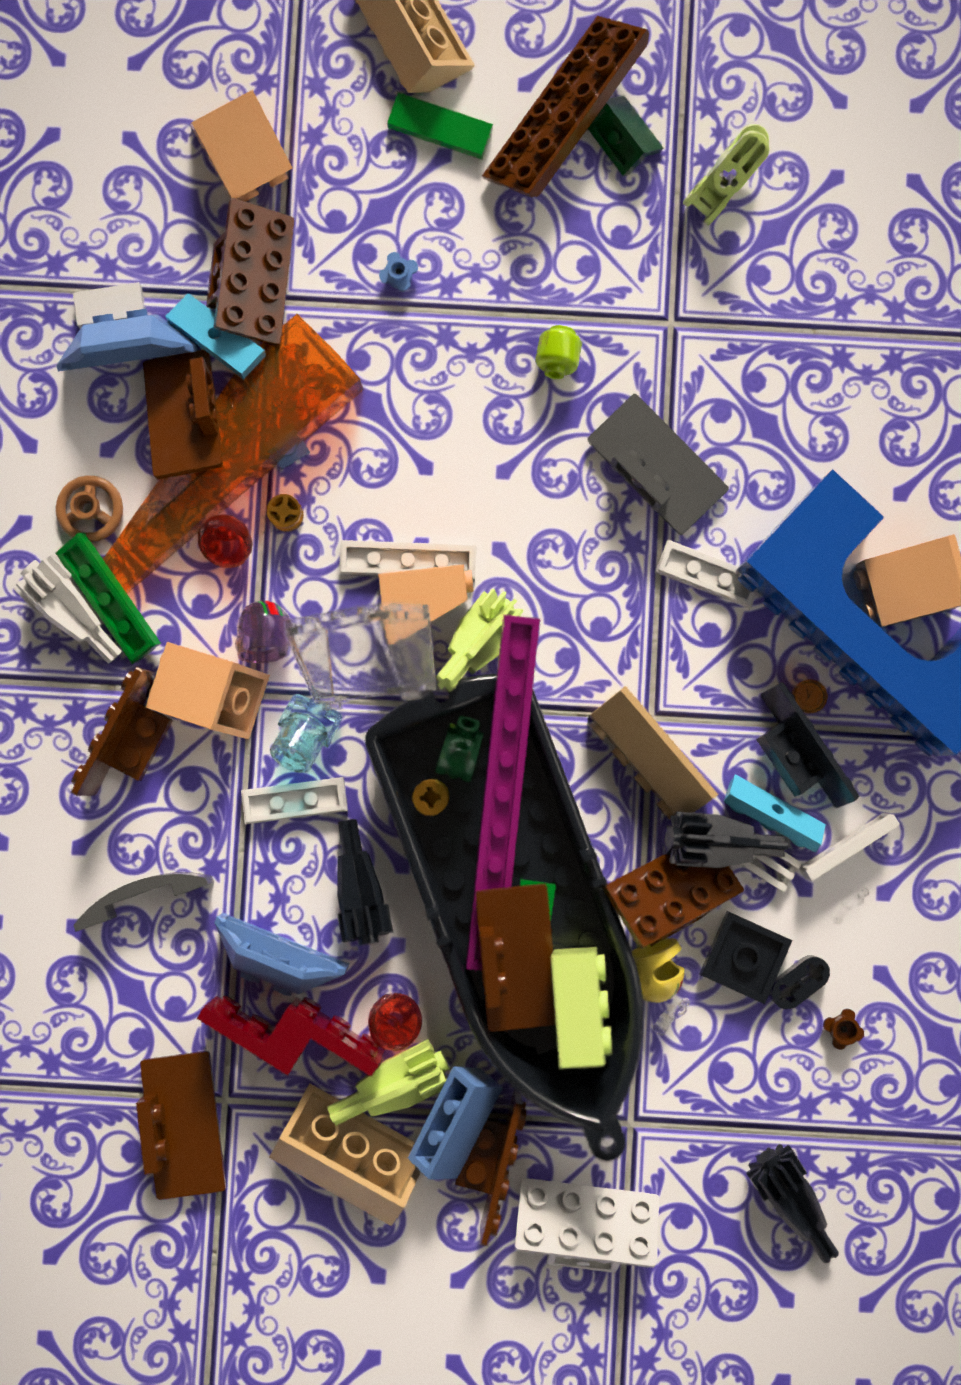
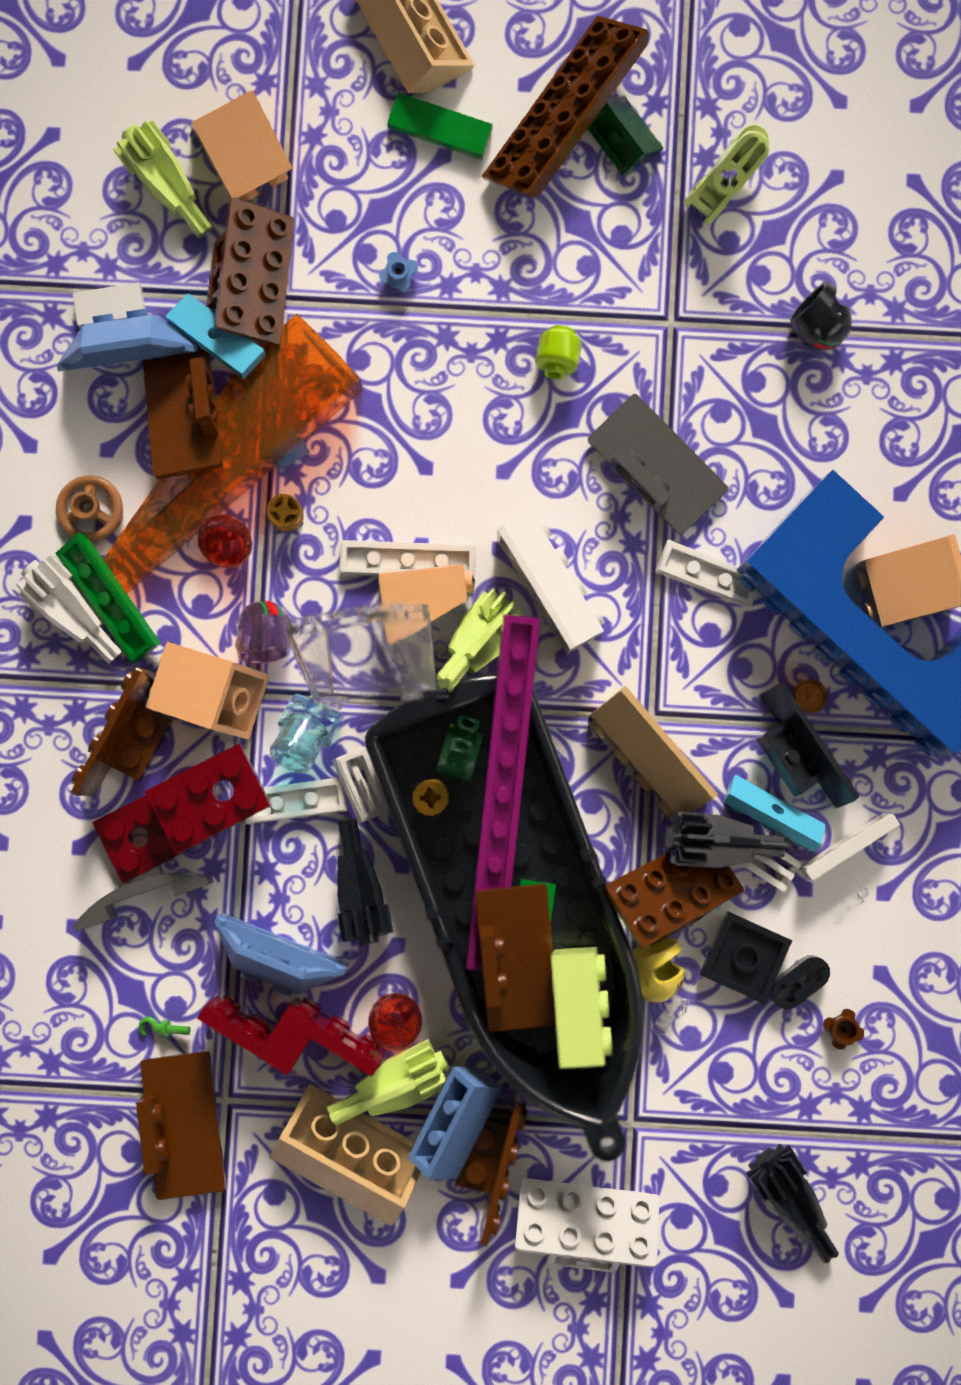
none -> dark red bracket [92,743,272,884]
none -> yellowish green piece [113,120,213,239]
none -> bright green hand [138,1017,191,1038]
none -> white tile [332,747,389,824]
none -> white slope [497,513,605,655]
none -> black helmet [790,281,852,351]

